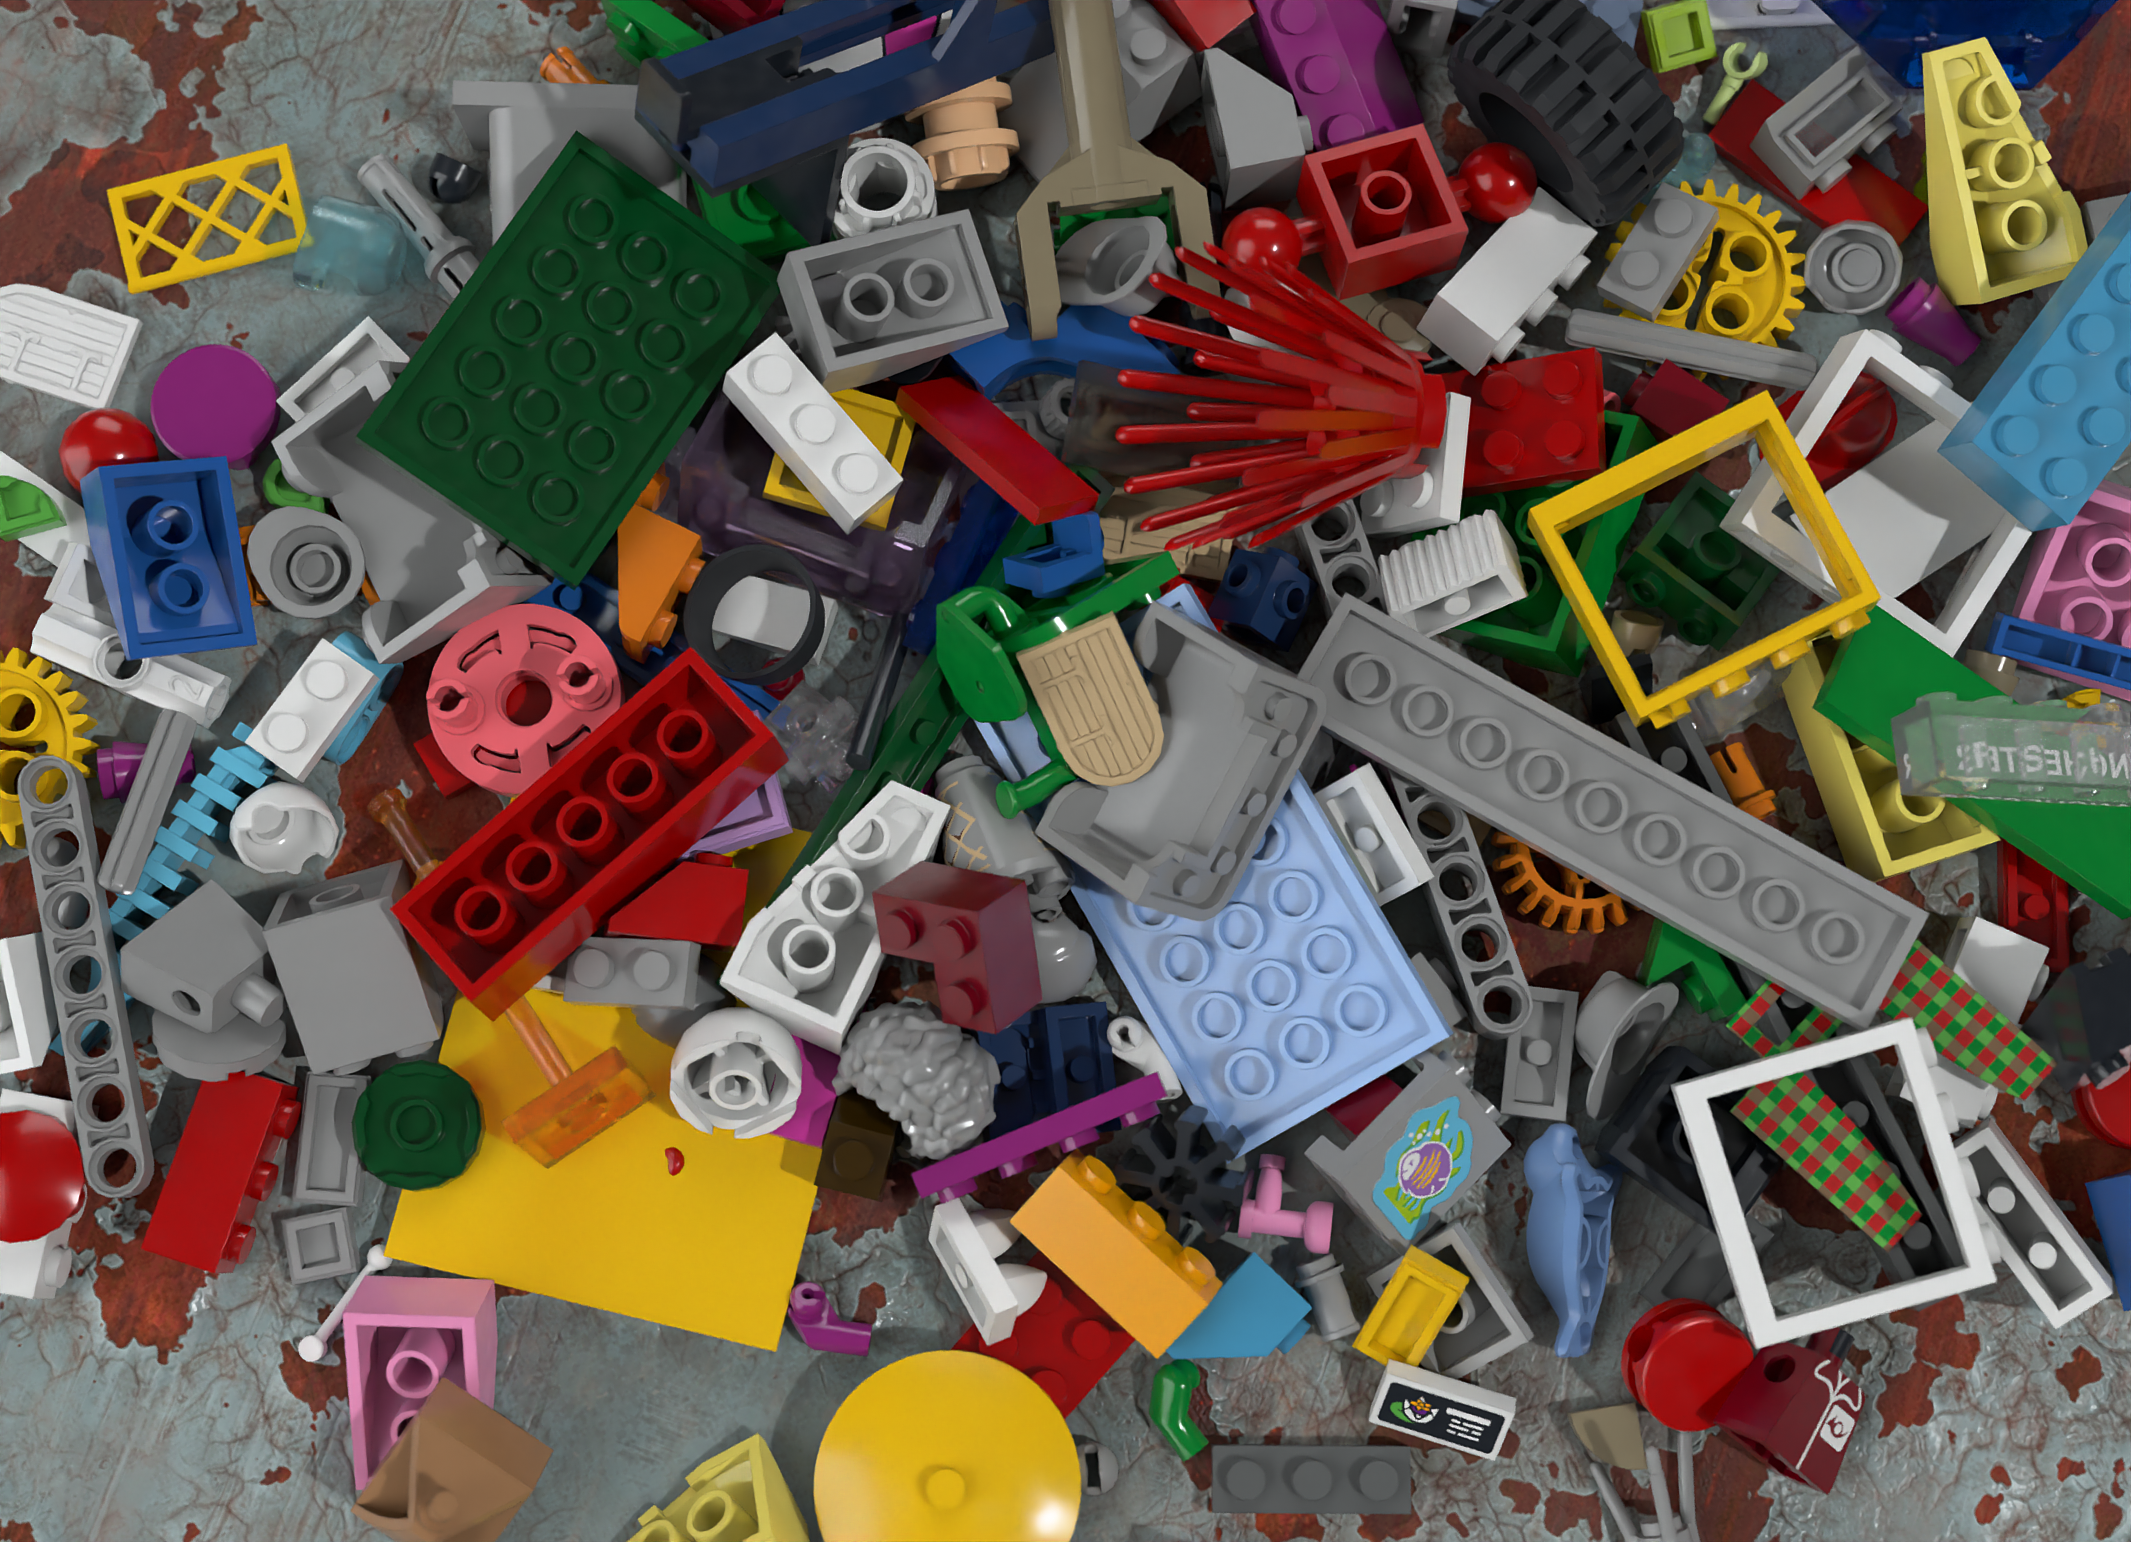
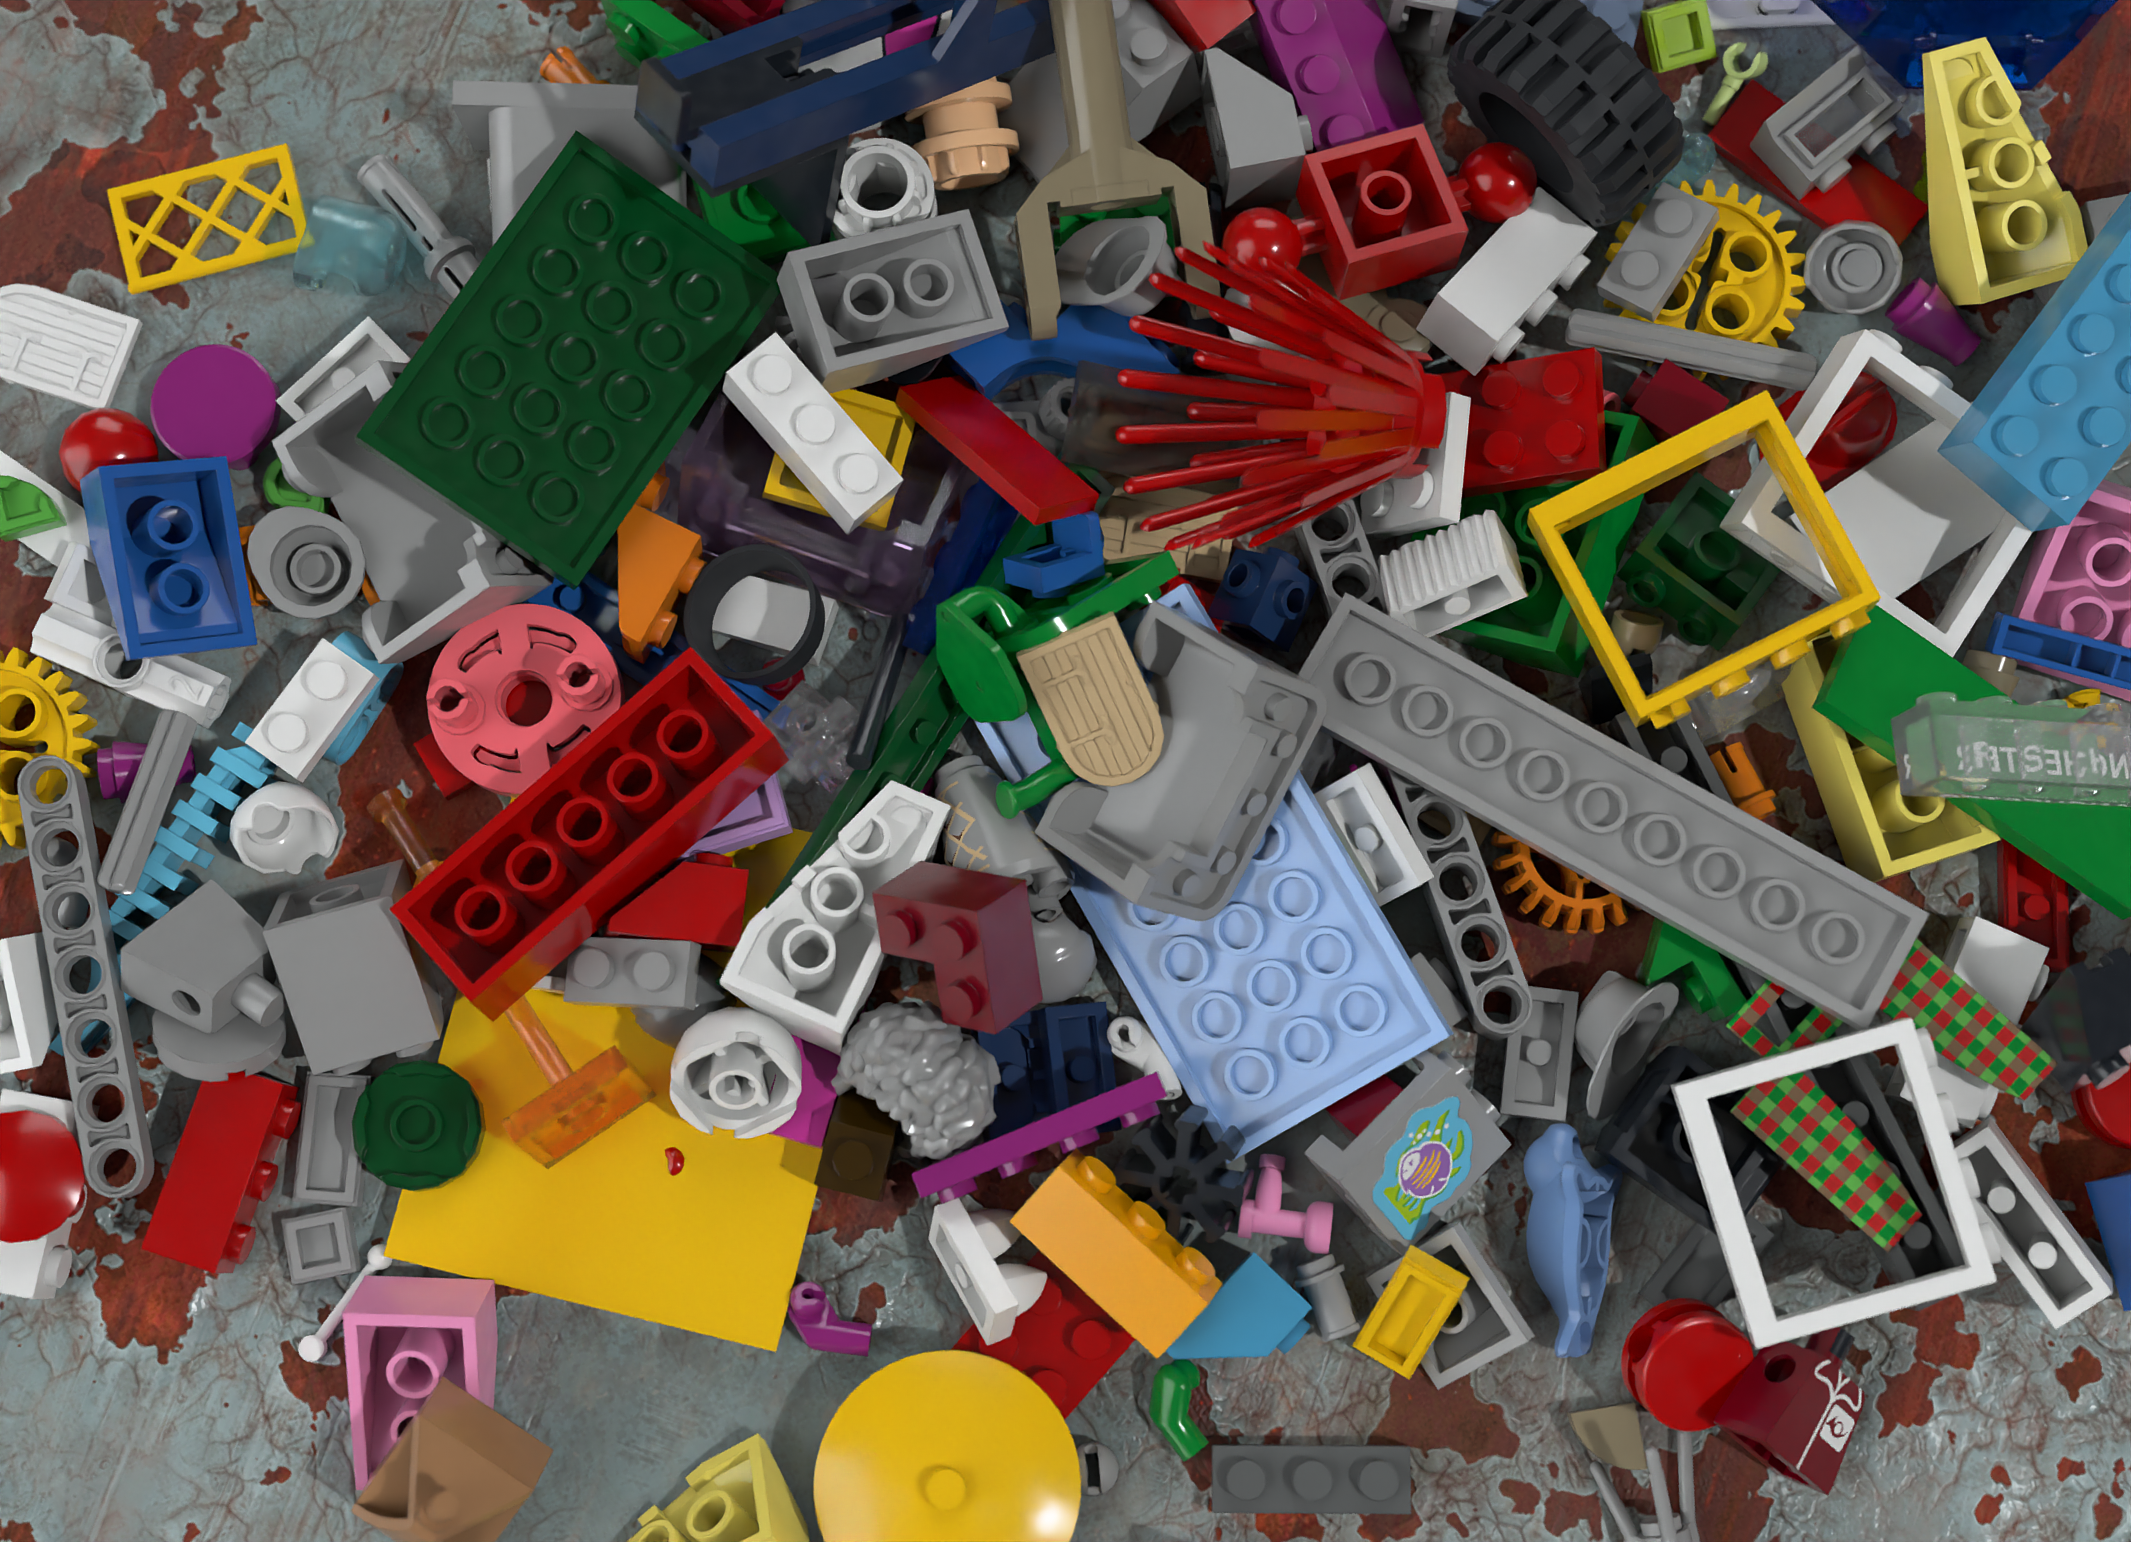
black hinge [427,152,482,204] -> none
tile [1369,1359,1516,1461] -> none

